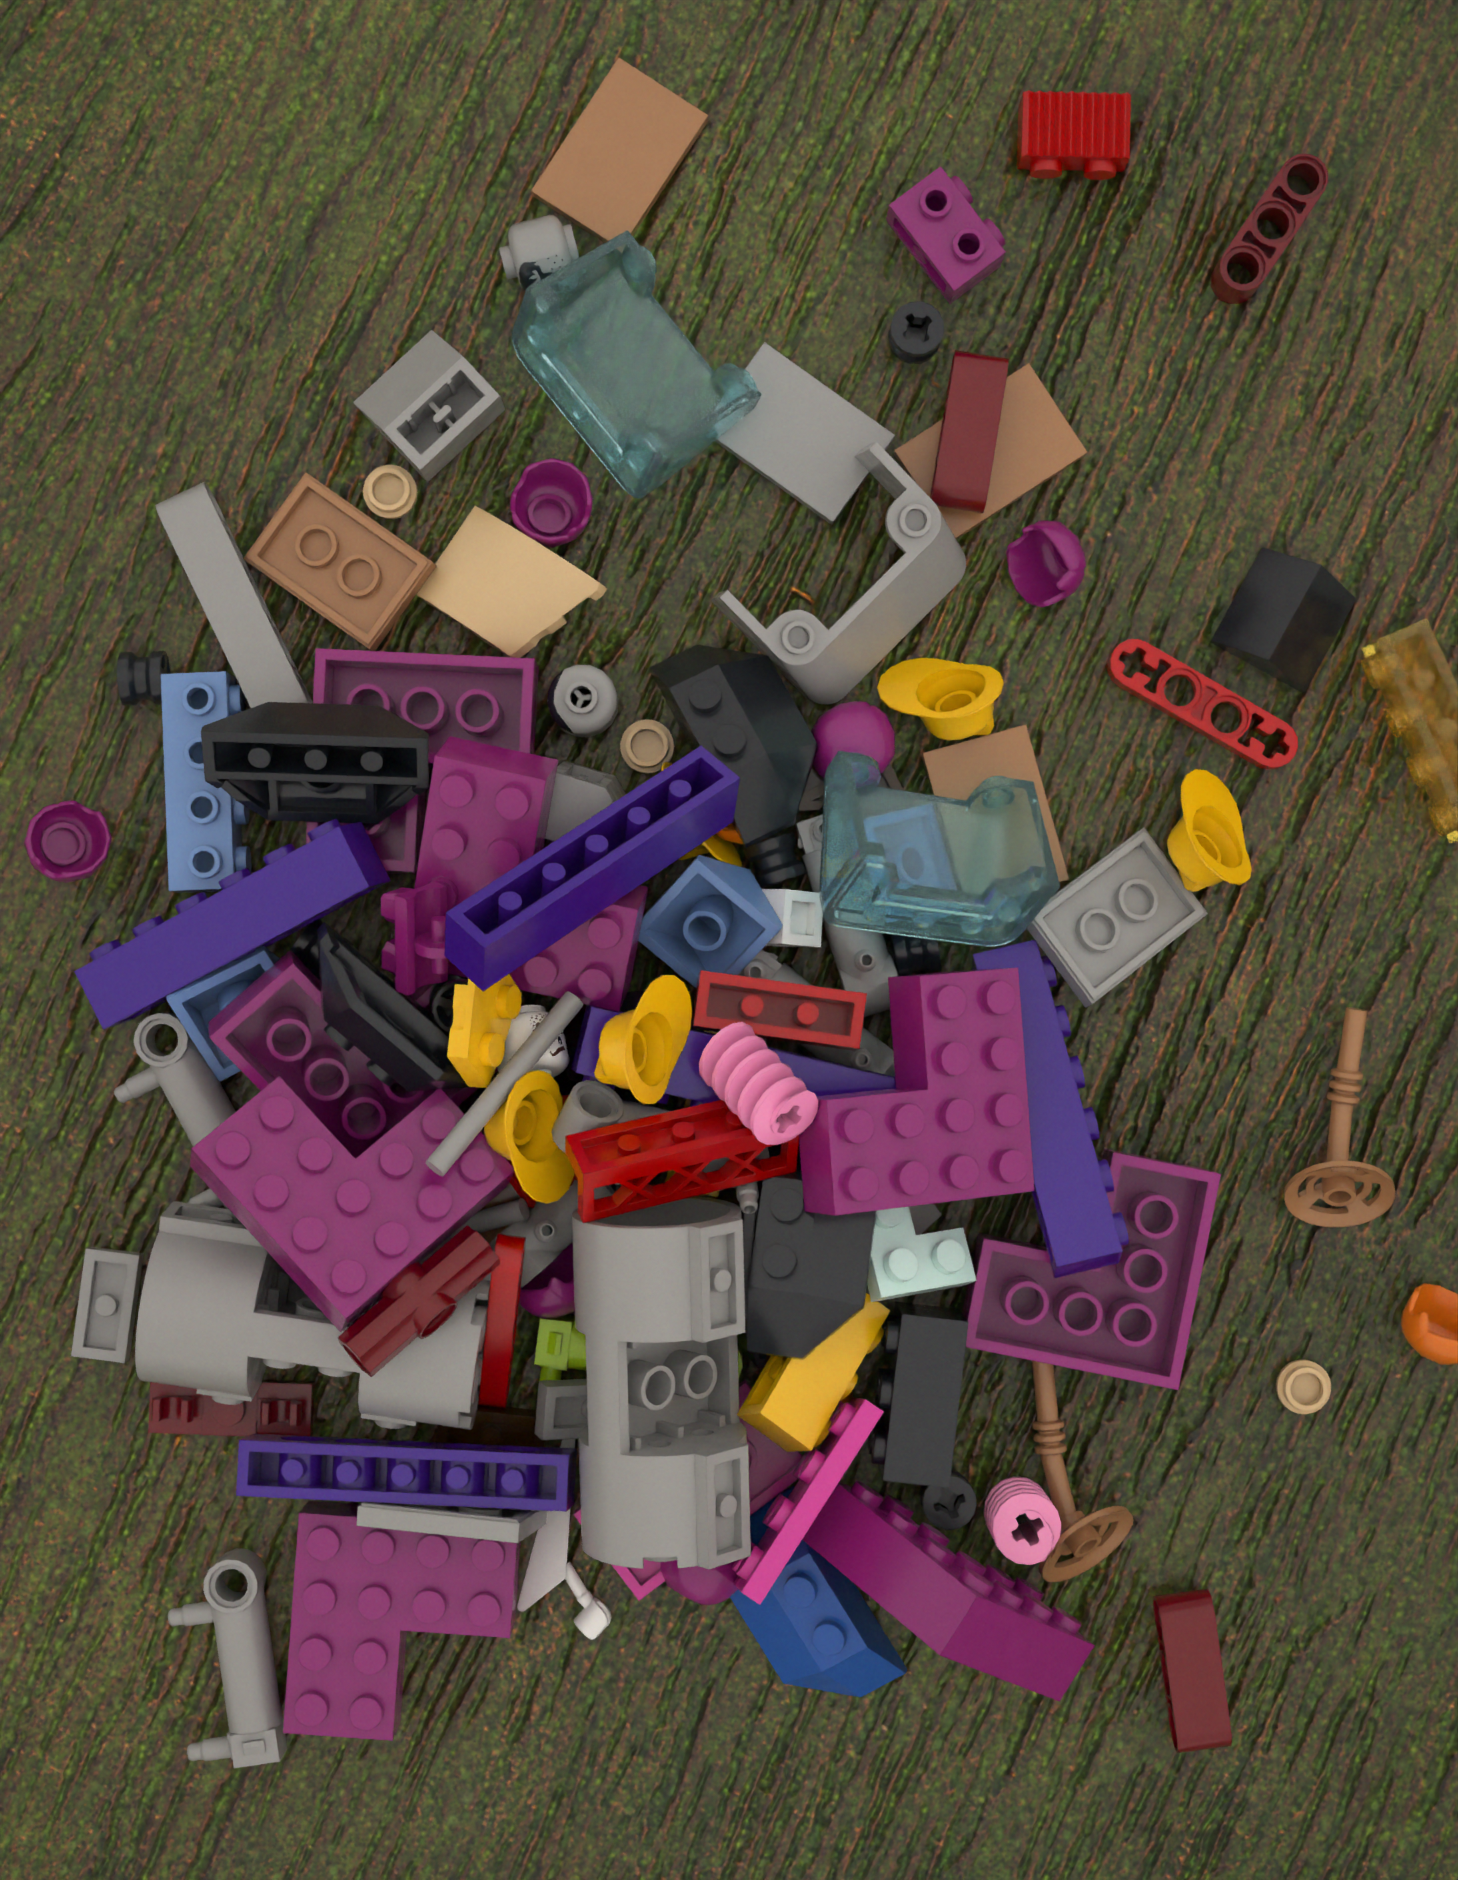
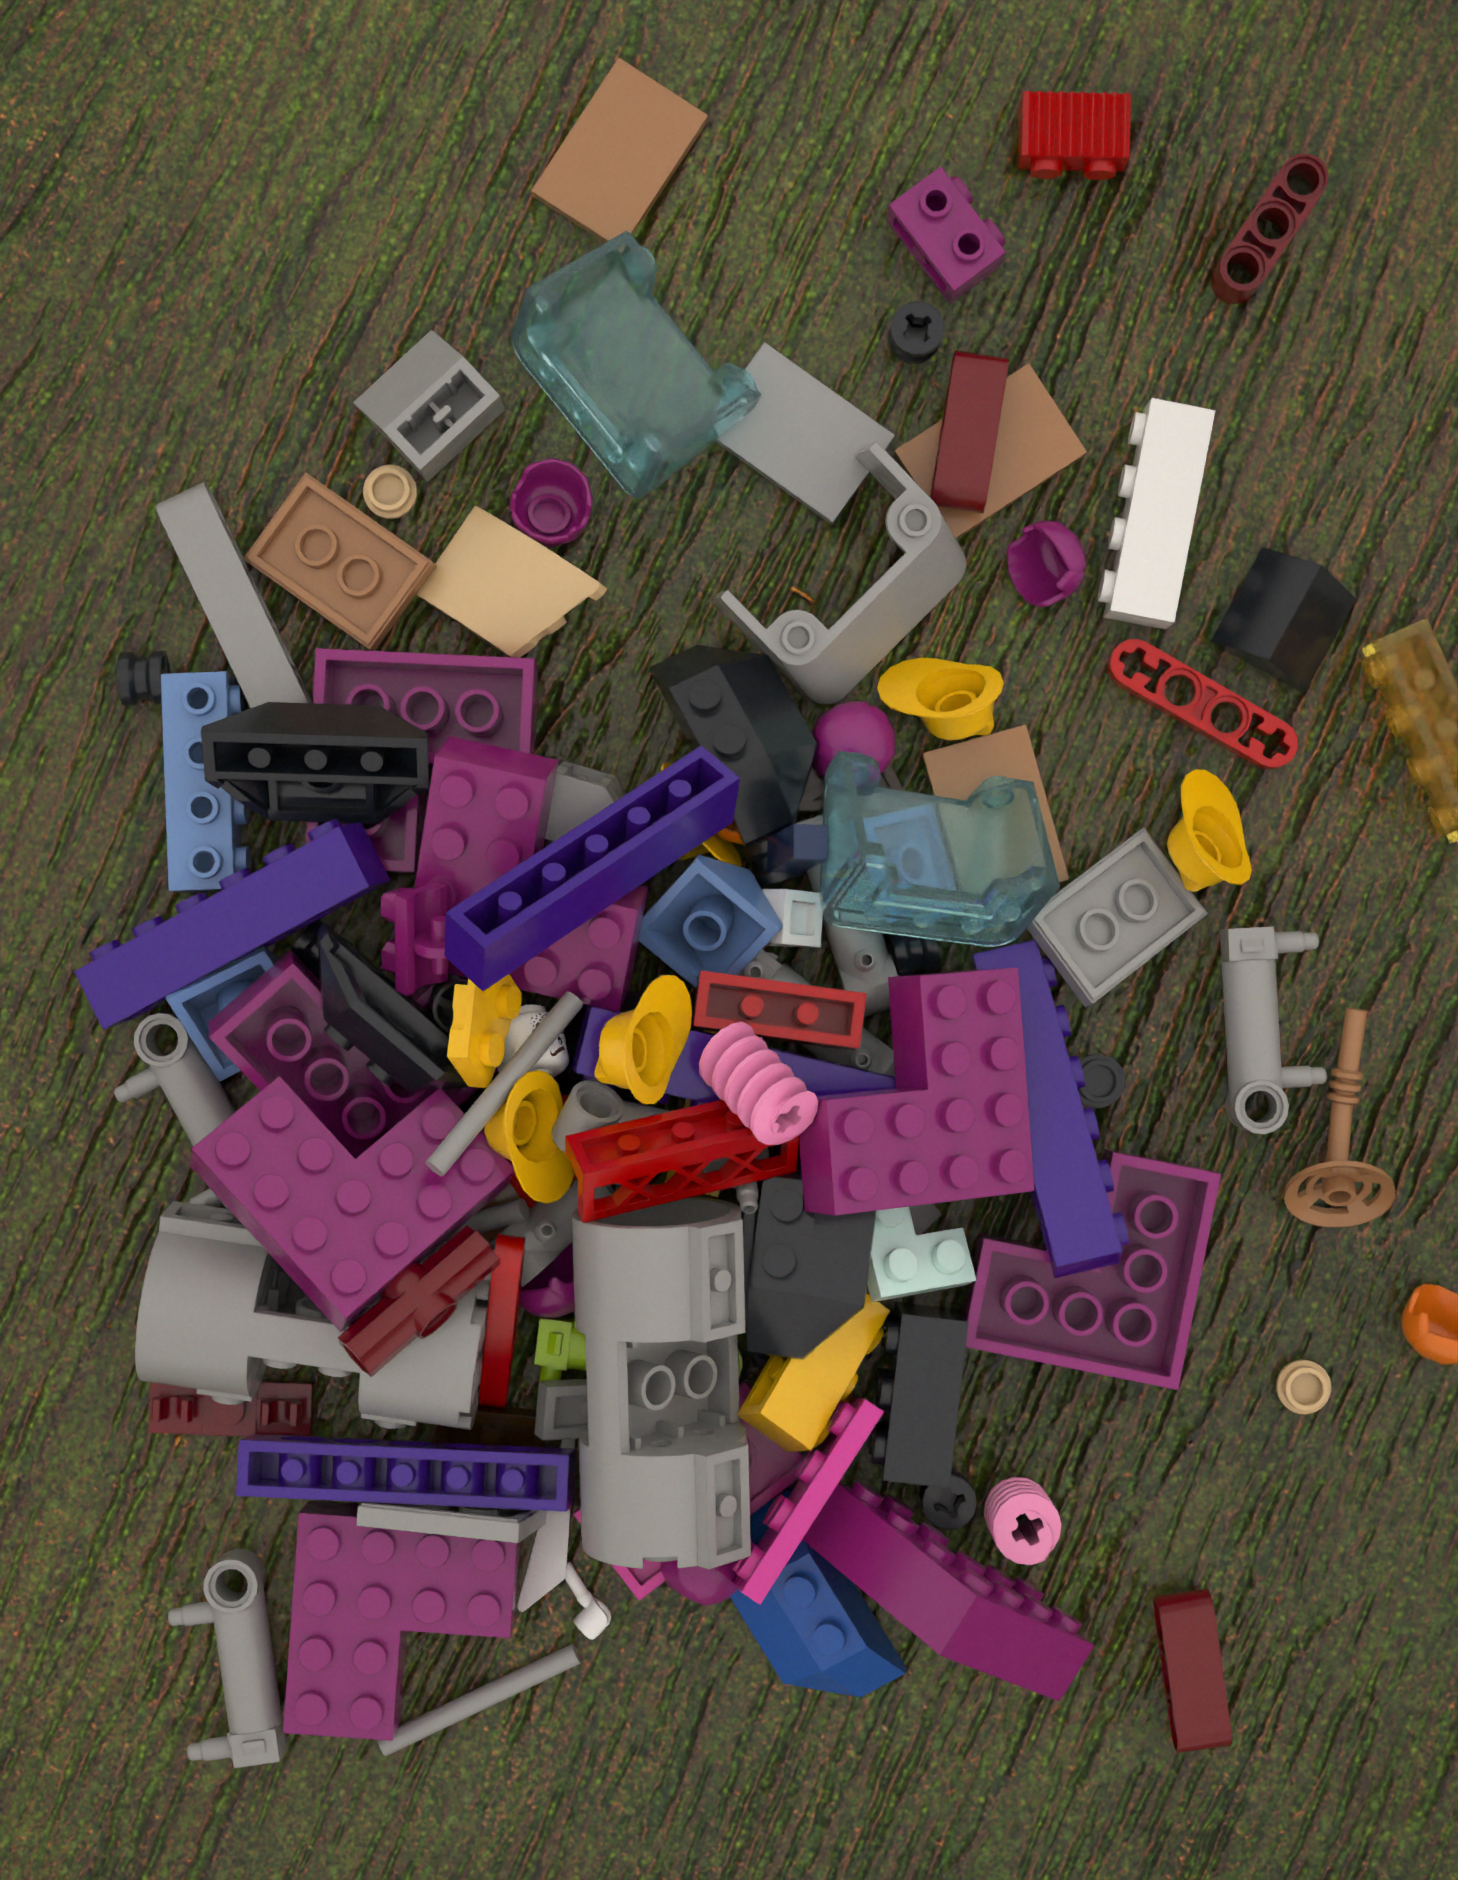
magenta hair [24,800,112,883] -> none
light grey plate [71,1247,144,1363] -> none
light grey head [499,215,581,293] -> none
light grey head [547,664,619,737] -> none
tan plate [620,719,674,774] -> none
medium nougat dish [1032,1361,1133,1582] -> none
none -> light grey bar [377,1643,581,1756]
none -> dark blue piece [767,824,828,873]
none -> black plate [1078,1054,1125,1108]
none -> white brick [1097,398,1216,630]
none -> light grey piece [1220,926,1327,1134]

